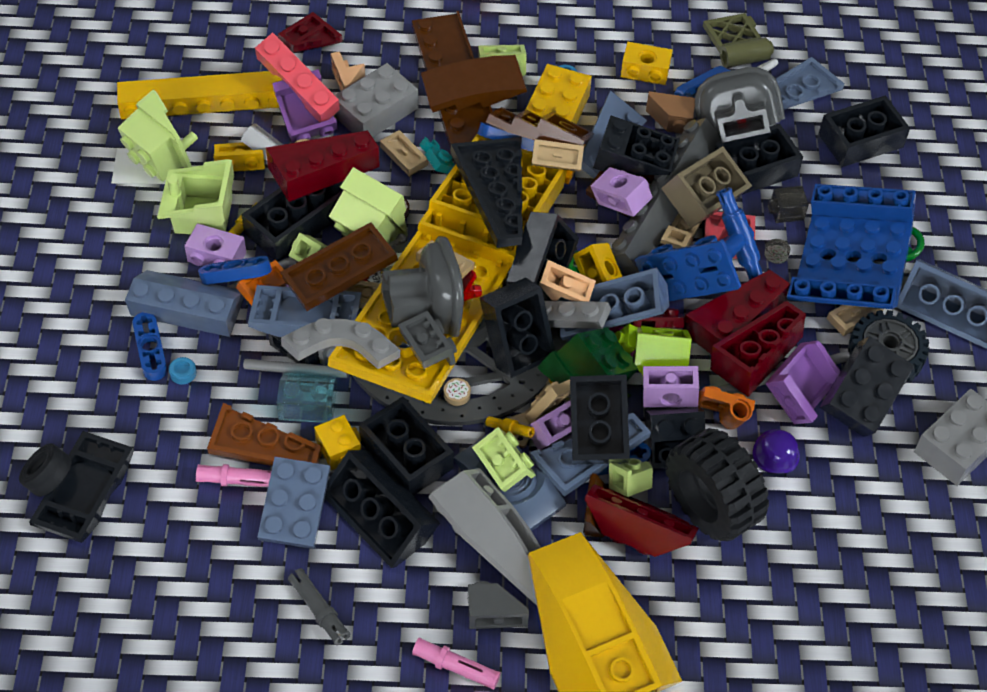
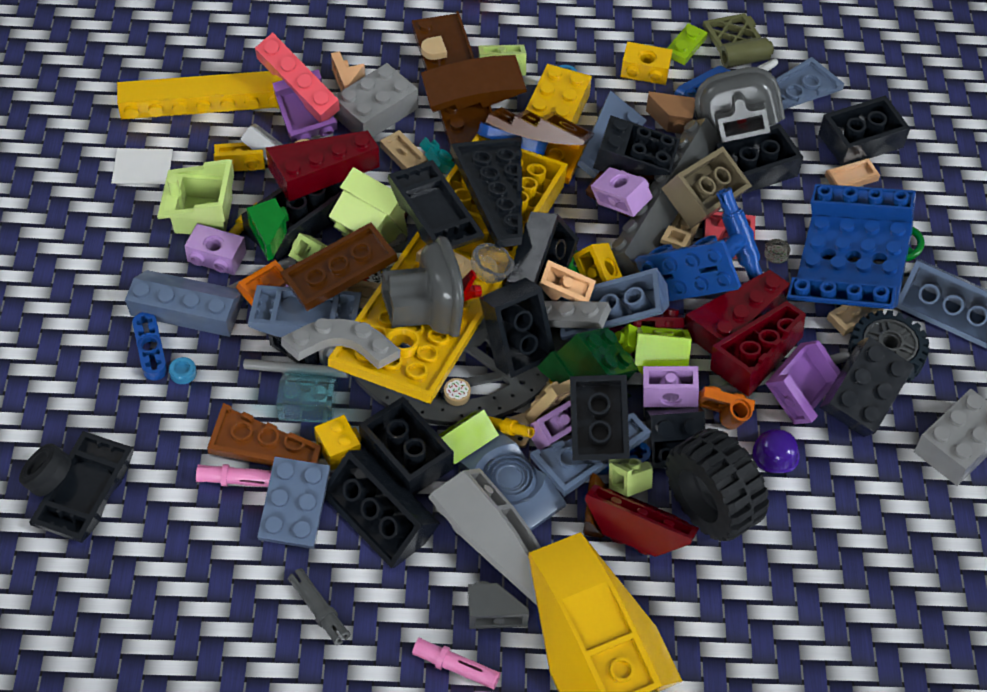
yellowish green piece [118,90,198,182] -> none
blue beam [198,256,272,285] -> none
dark red wing [278,12,342,52] -> none
dark grey bracket [398,311,457,369] -> none
yellowish green bracket [472,427,536,492] -> none
tan plate [531,139,584,172] -> none
clear smoke brick [768,186,809,223] -> none
none -> green slope [246,198,289,261]
none -> black slope [388,160,485,250]
none -> tan tile [421,36,447,60]
none -> lime hinge [438,410,499,464]
none -> clear helmet [471,243,515,283]
none -> lime plate [667,23,708,65]
none -> light nougat tile [825,158,880,187]

